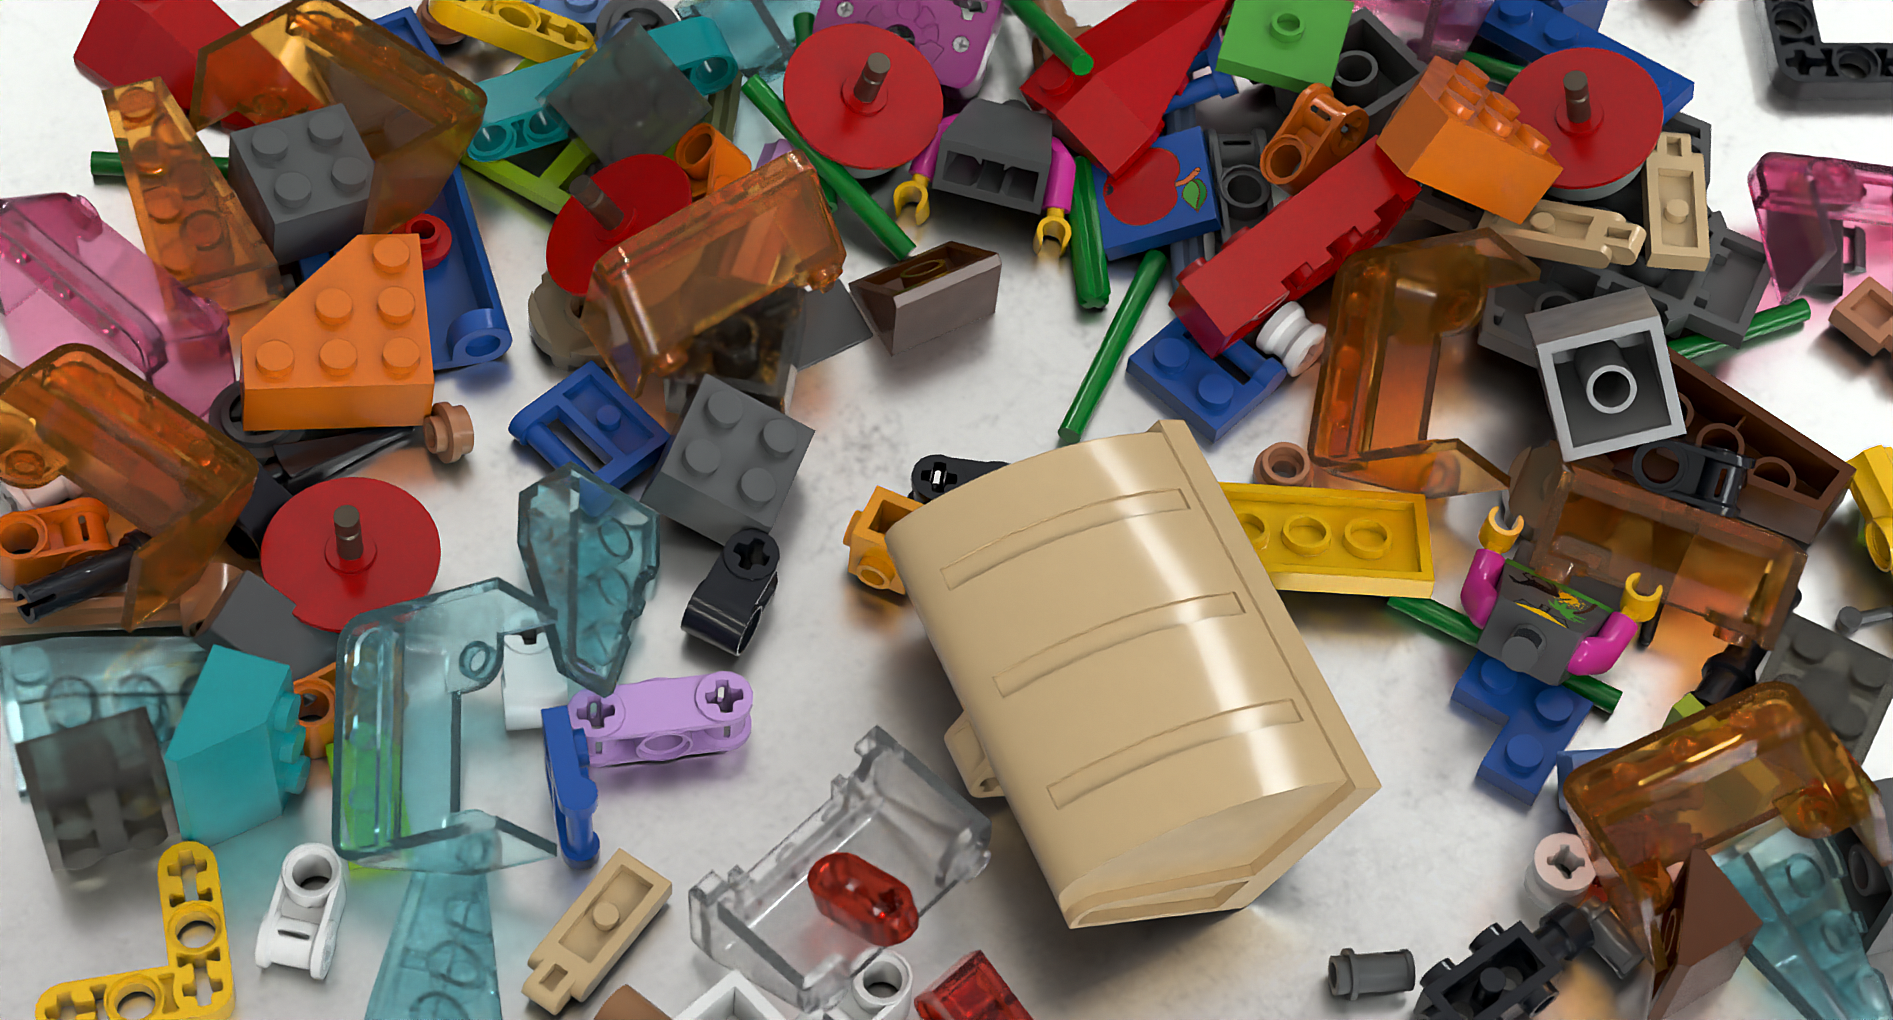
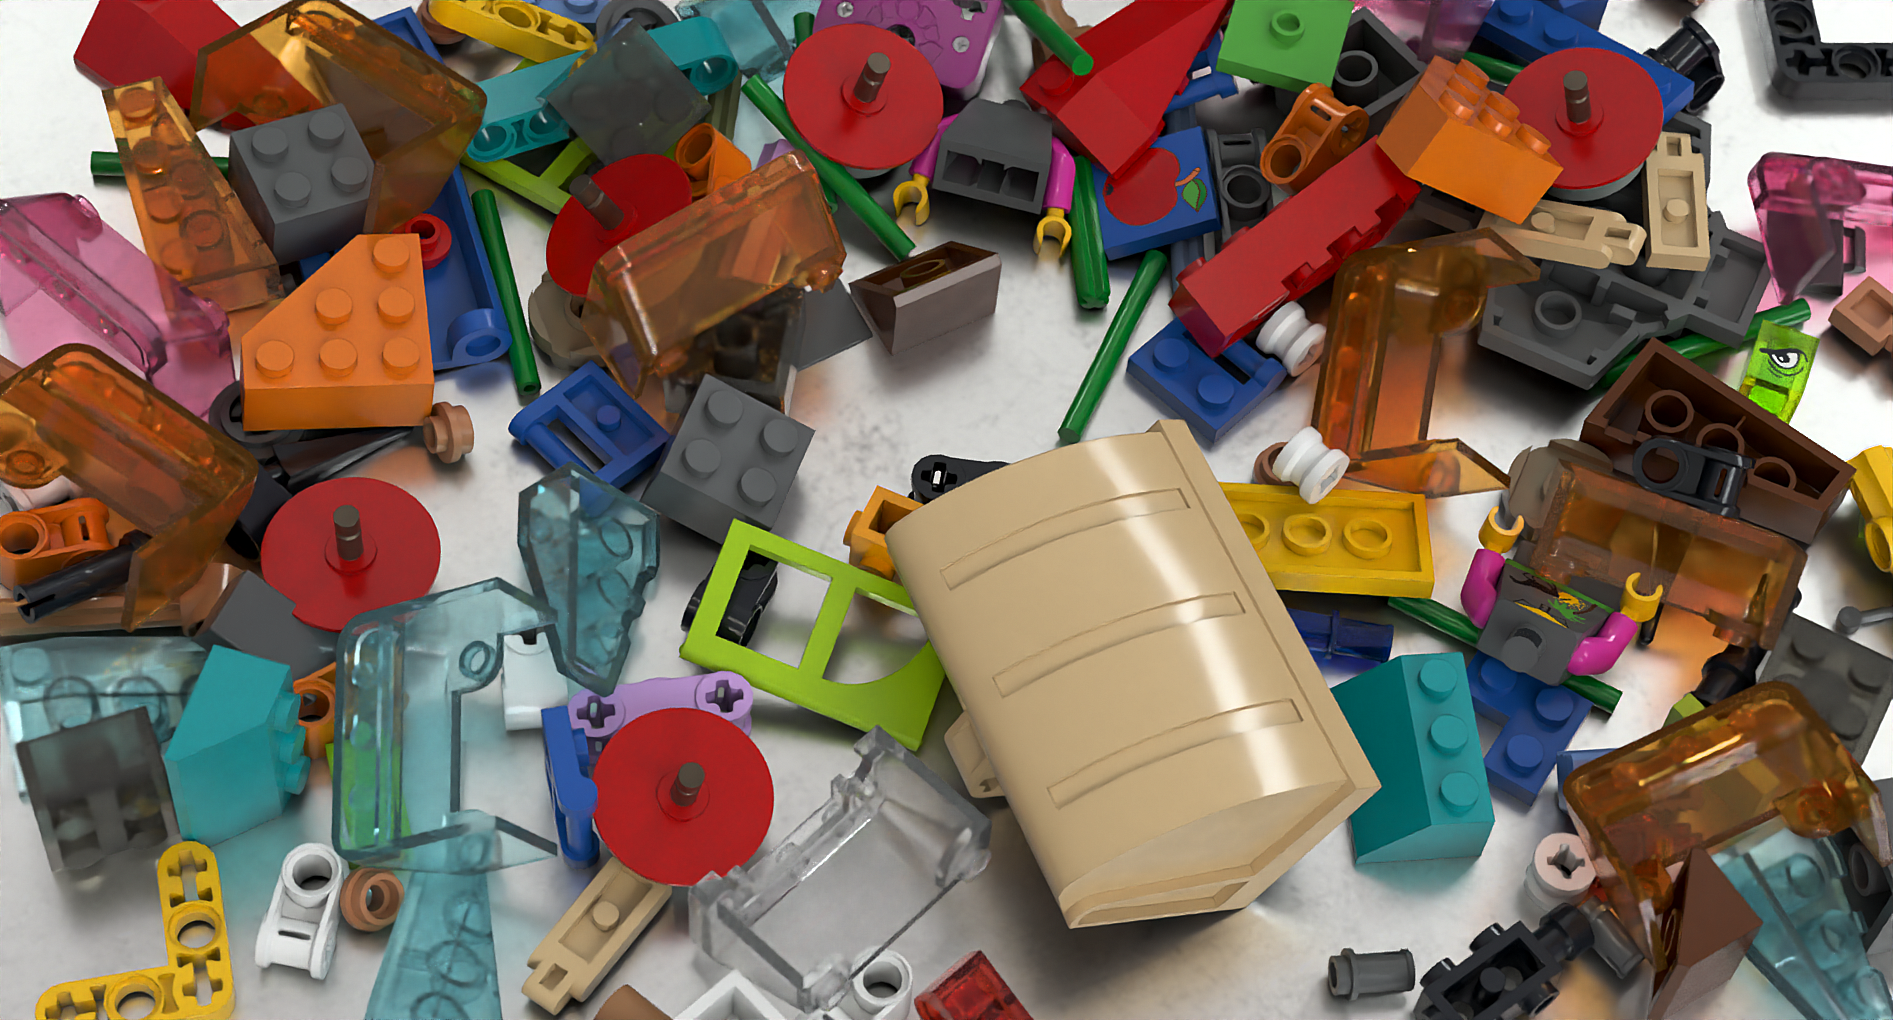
clear red beam [807,852,920,947] -> none
light grey slope [1525,286,1687,463] -> none
none -> nougat plate [340,864,405,931]
none -> green piece [471,189,542,396]
none -> red piece [592,708,774,887]
none -> lime window [679,518,946,752]
none -> white wheel [1272,426,1350,504]
none -> clear blue axle [1286,608,1394,664]
none -> teal slope [1330,652,1495,864]
none -> black piece [1643,15,1725,112]
none -> clear neon green brick [1736,319,1820,425]

